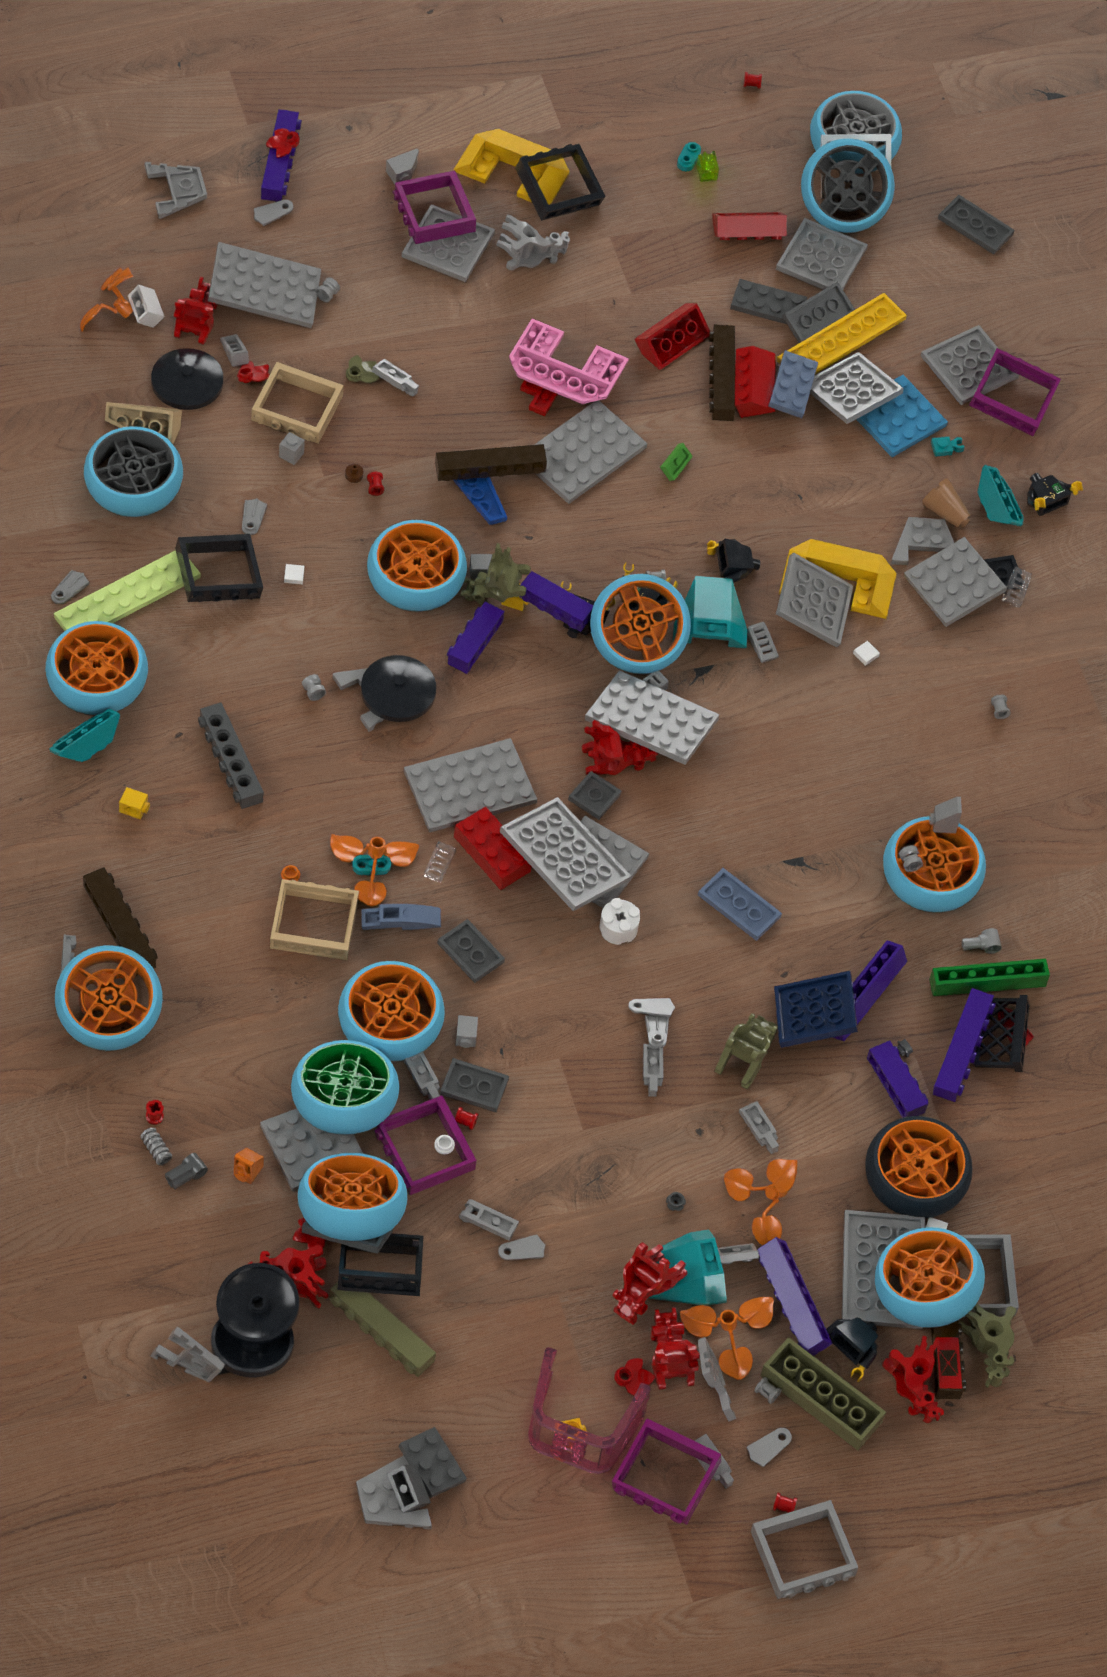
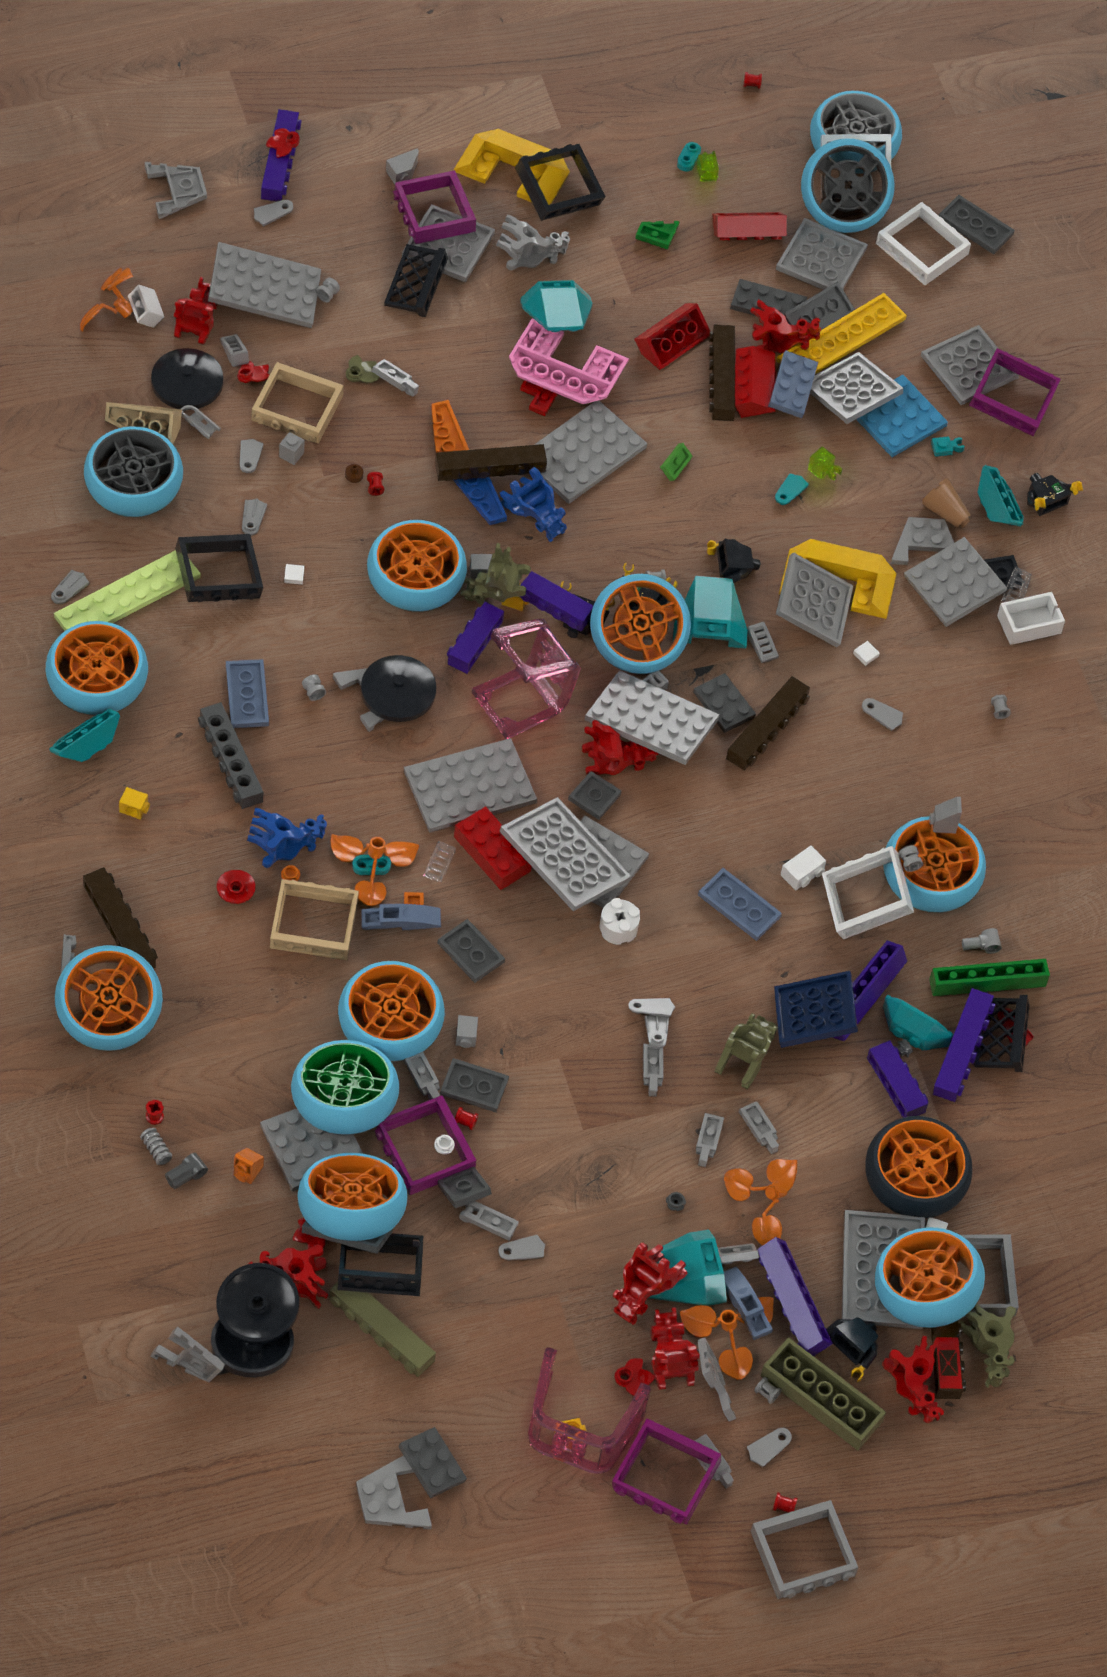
dark grey brick [387,1464,431,1512] -> none
none -> light grey piece [180,405,221,439]
none -> red dish [217,870,256,904]
none -> sand blue plate [226,659,269,728]
none -> light grey piece [240,439,264,473]
none -> blue animal [247,808,327,868]
none -> black fence [384,244,448,317]
none -> orange plate [404,892,424,905]
none -> orange wing [431,400,469,453]
none -> dark grey plate [438,1167,492,1208]
none -> clear pink windscreen [471,618,581,739]
none -> blue animal [500,467,567,542]
none -> teal wedge [520,280,593,332]
none -> green wing [635,221,680,250]
none -> dark grey plate [693,673,756,733]
none -> light grey hinge [696,1113,724,1167]
none -> sand blue slope [724,1267,773,1340]
none -> dark brown brick [726,676,810,771]
none -> red animal [750,299,821,354]
none -> teal piece [775,473,809,505]
none -> white brick [781,846,826,891]
none -> clear neon green brick [808,446,842,480]
none -> white window [822,846,914,940]
none -> light grey piece [862,698,903,731]
none -> white window [876,202,971,285]
none -> teal wedge [883,995,954,1051]
none -> white piece [997,592,1065,645]

